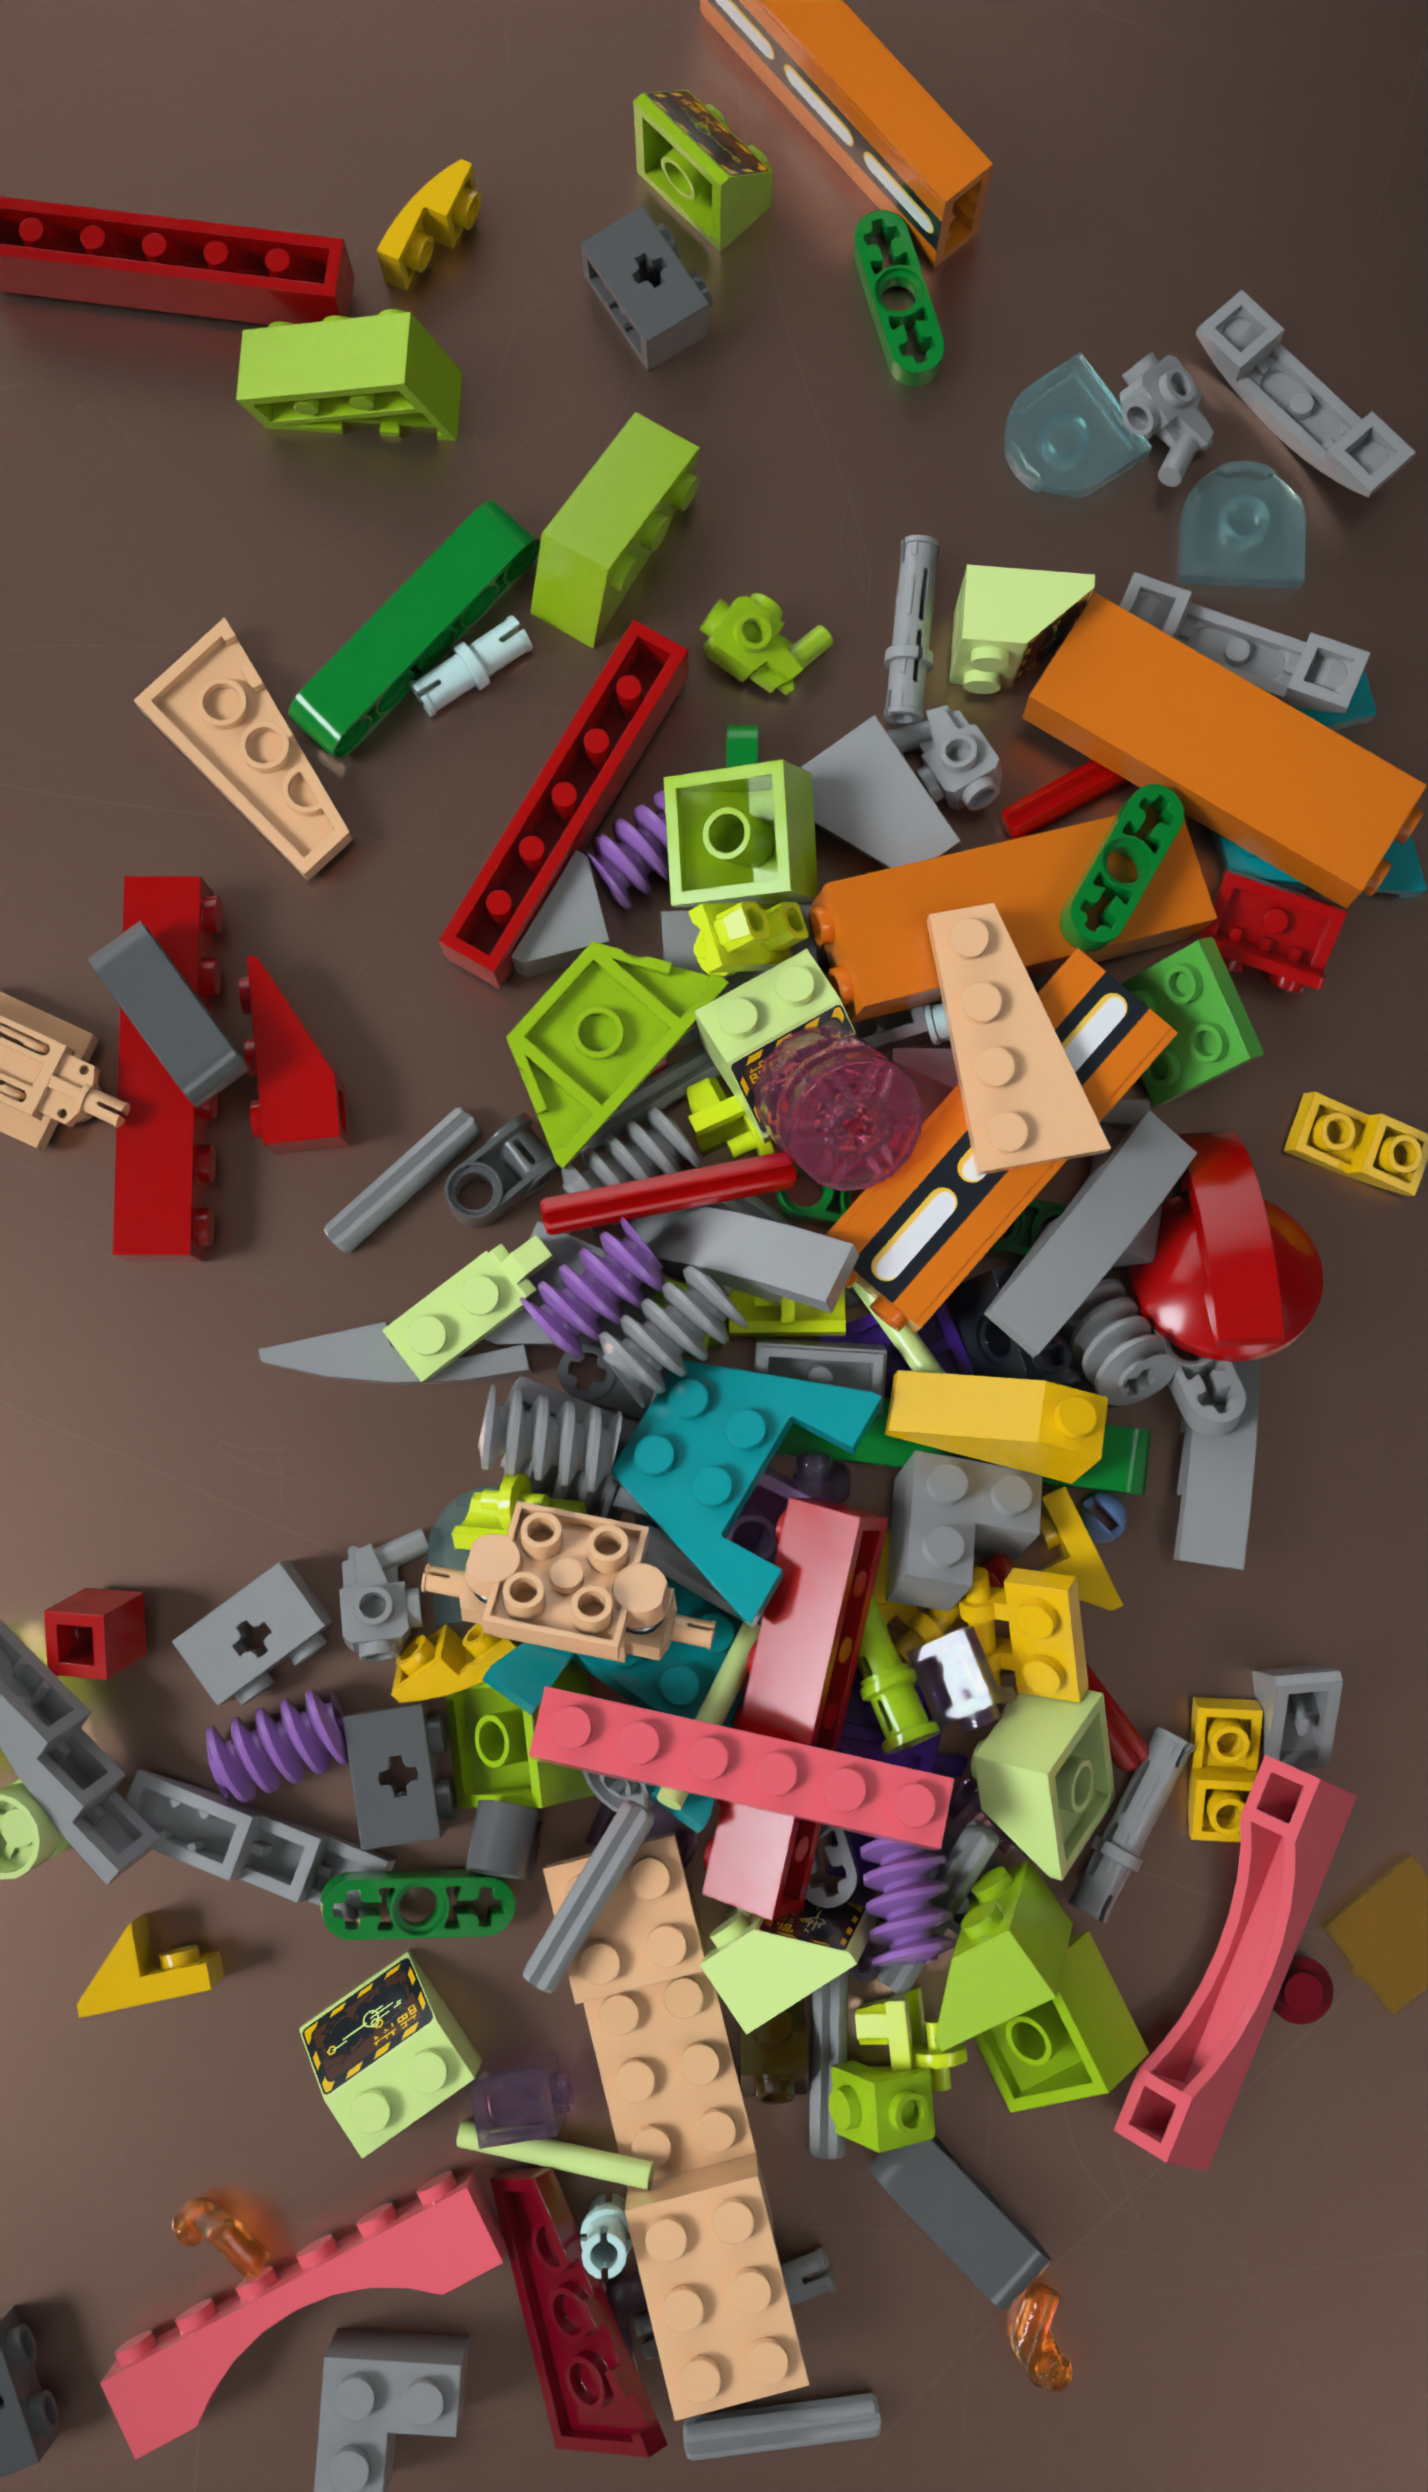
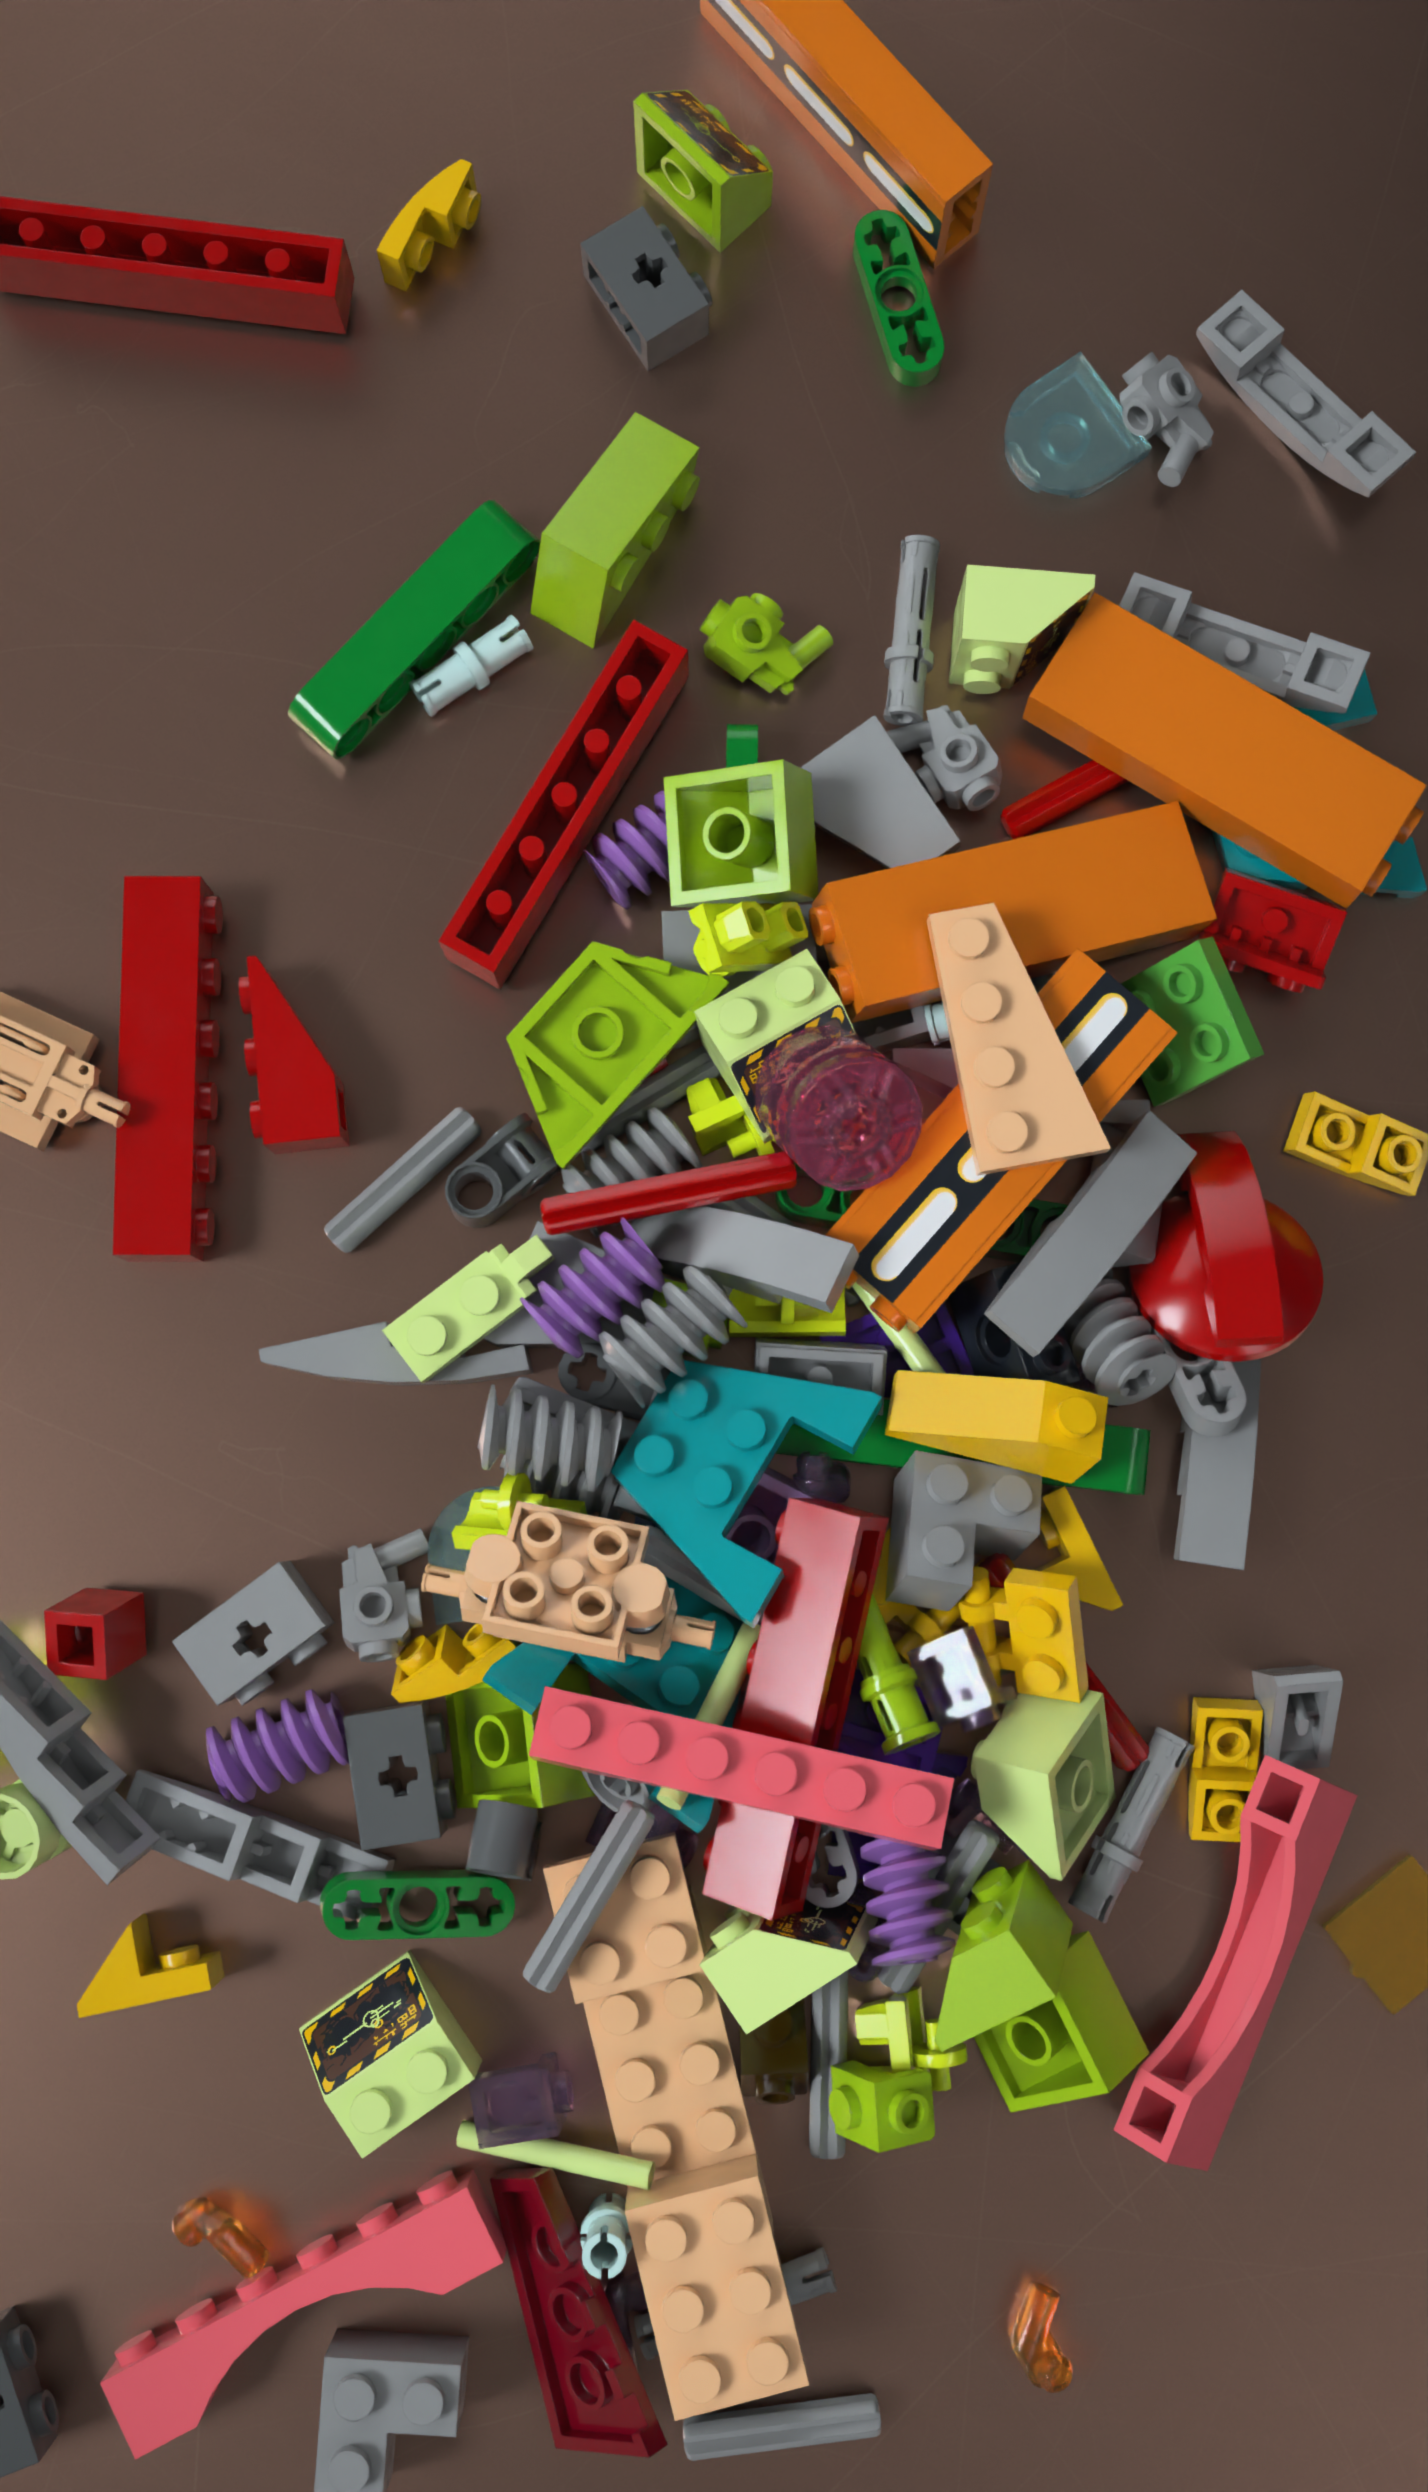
dark grey beam [87,920,250,1108] -> none
light nougat wing [134,617,353,881] -> none
lime wedge [236,309,463,441] -> none
light grey slope [511,850,610,977] -> none
dark grey beam [868,2135,1052,2312] -> none
green beam [1060,784,1184,952] -> none
medium blue hinge [1076,1492,1128,1543] -> none
clear light blue tile [1177,461,1306,589] -> none
dark red plate [1273,1955,1334,2025] -> none

